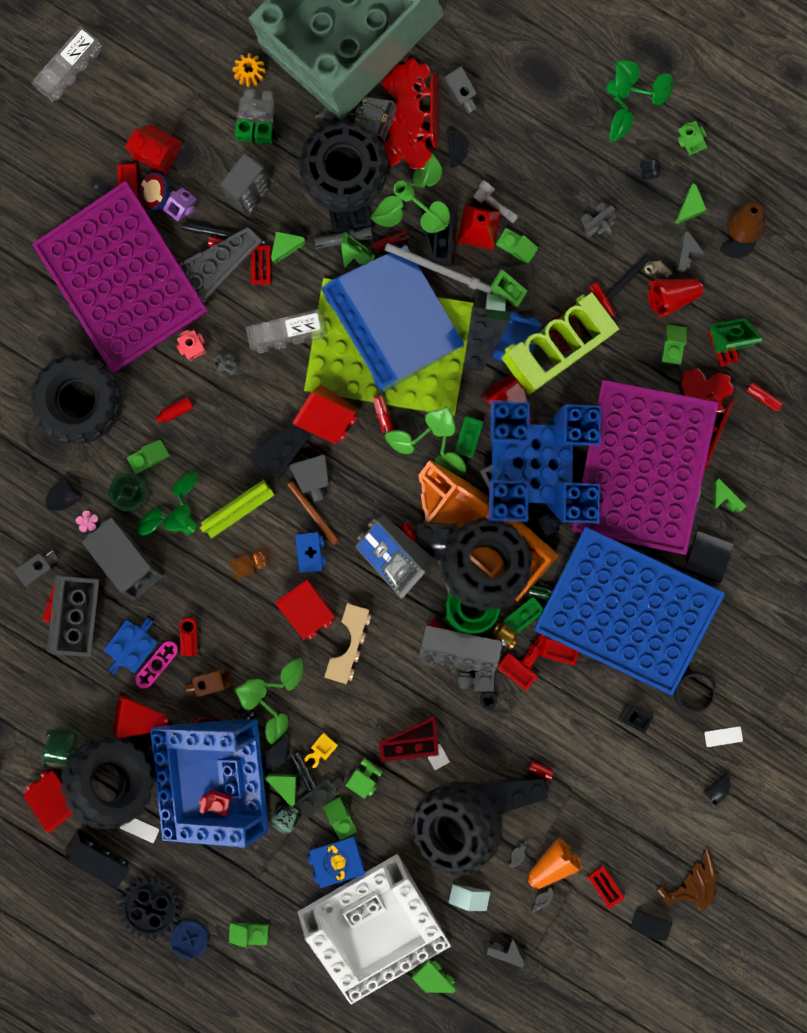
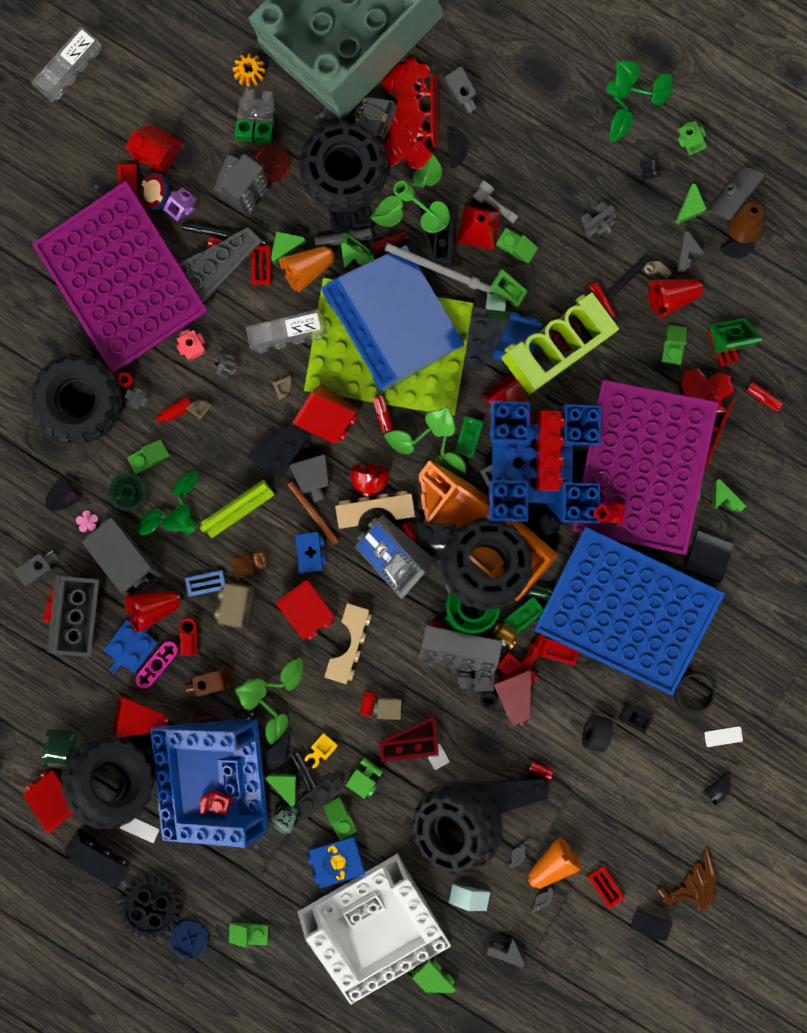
none -> red pin [117,372,134,388]
none -> dark grey gear [124,387,149,410]
none -> red cone [125,591,181,632]
none -> medium blue tile [185,570,225,597]
none -> dark tan tile [186,400,212,419]
none -> dark grey axle [212,155,239,197]
none -> dark tan brick [215,583,255,627]
none -> clear red tile [253,144,291,183]
none -> dark tan tile [272,376,292,401]
none -> orange cone [280,246,335,293]
none -> tan arch [335,491,415,529]
none -> red cylinder [350,463,389,496]
none -> red pin [359,691,377,717]
none -> dark tan brick [374,698,401,720]
none -> dark red slope [494,665,531,726]
none -> red brick [535,411,564,491]
none -> black tyre [582,715,613,753]
none -> red piece [594,501,626,524]
none -> dark grey shield [707,167,765,220]

